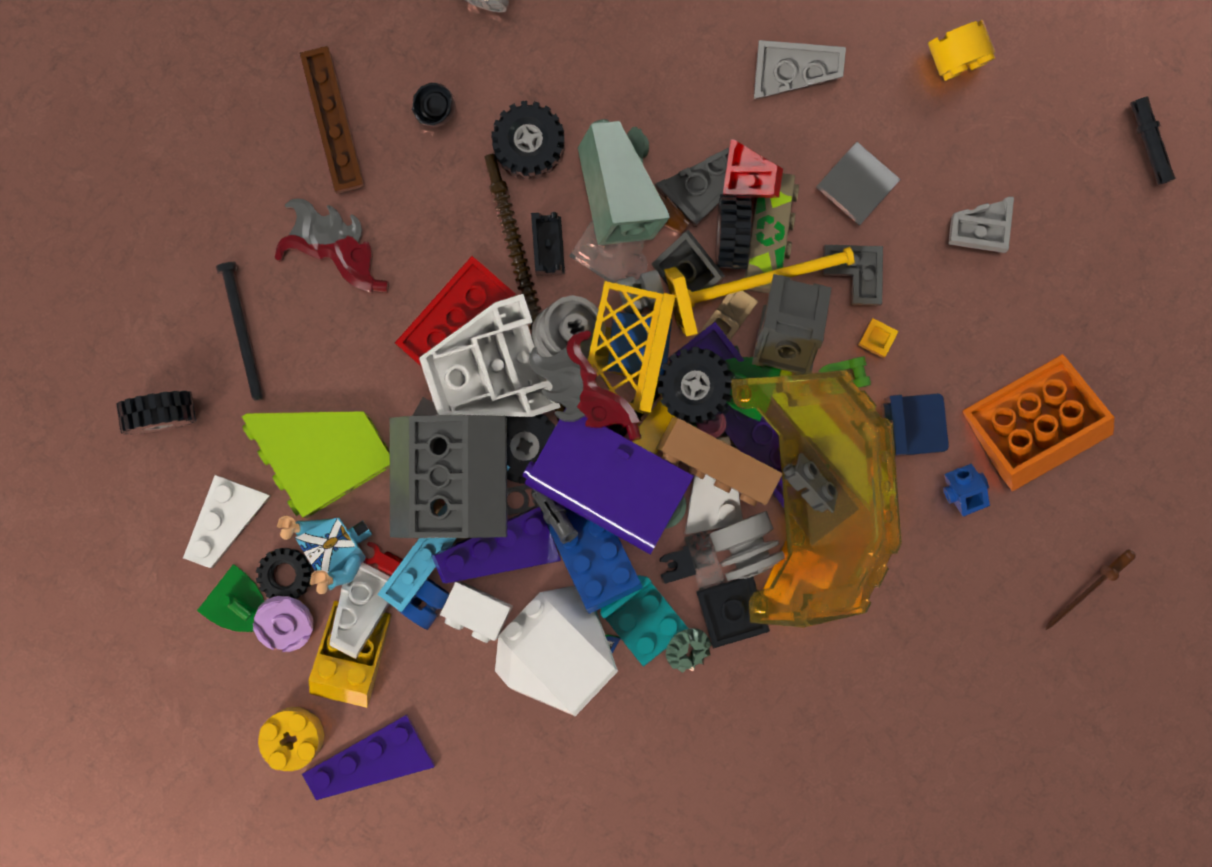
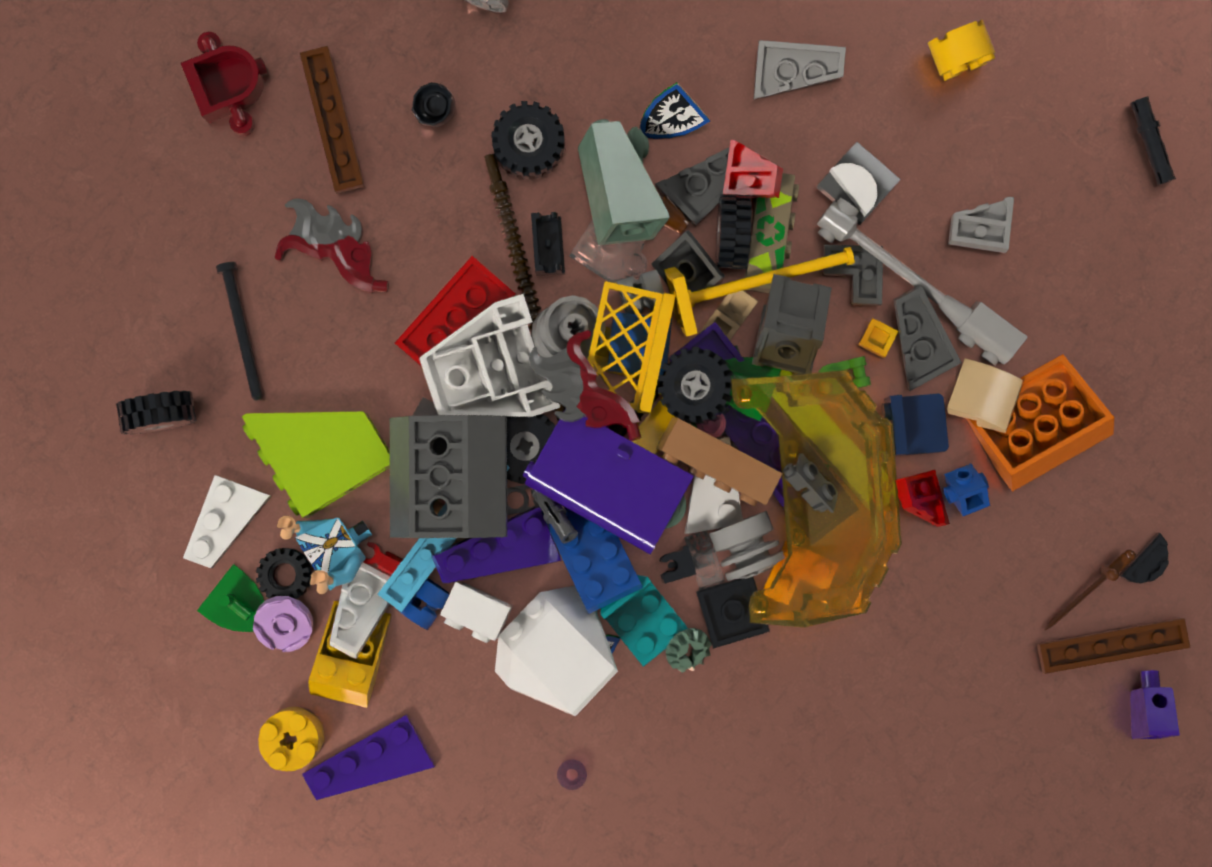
none -> dark red piece [181,32,268,136]
none -> plate [557,759,587,790]
none -> shield [639,82,710,139]
none -> light grey bar [817,198,1028,366]
none -> white tile [829,163,877,217]
none -> dark grey wing [893,285,962,391]
none -> red wing [895,470,950,527]
none -> tan slope [947,358,1023,433]
none -> reddish brown plate [1037,618,1191,674]
none -> black tile [1119,533,1169,583]
none -> dark purple torso [1130,670,1180,739]

